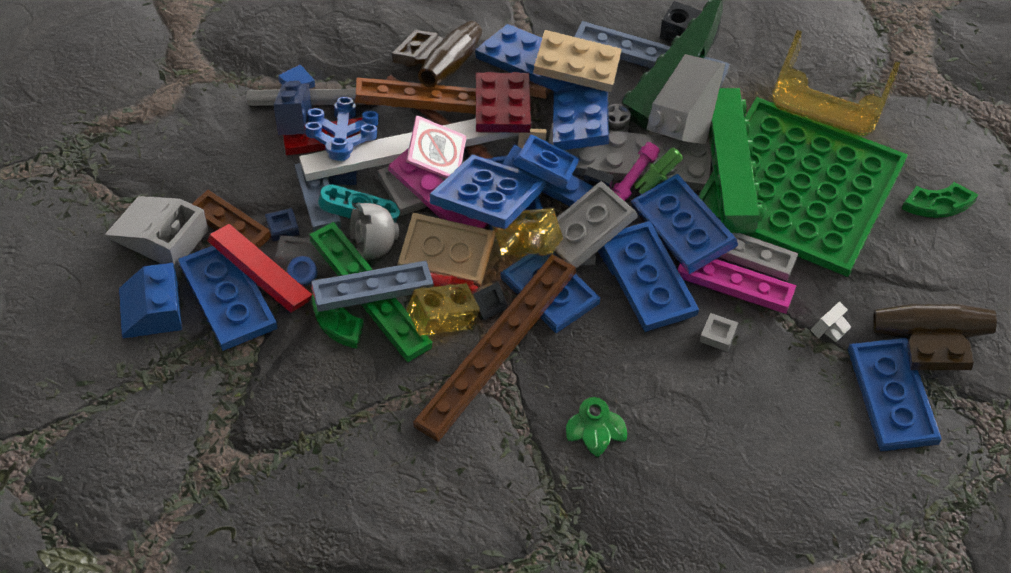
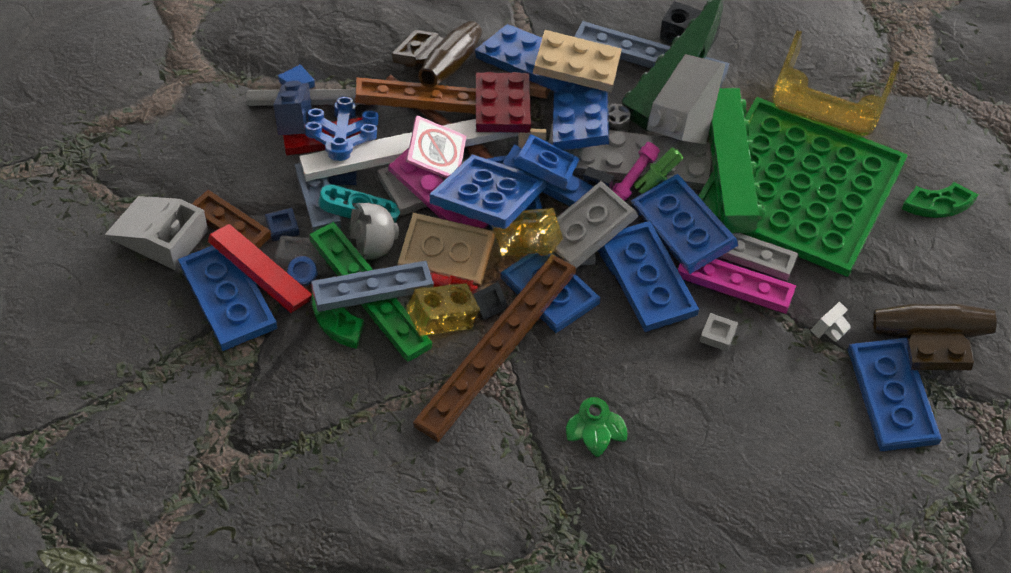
blue slope [119,263,182,338] -> none

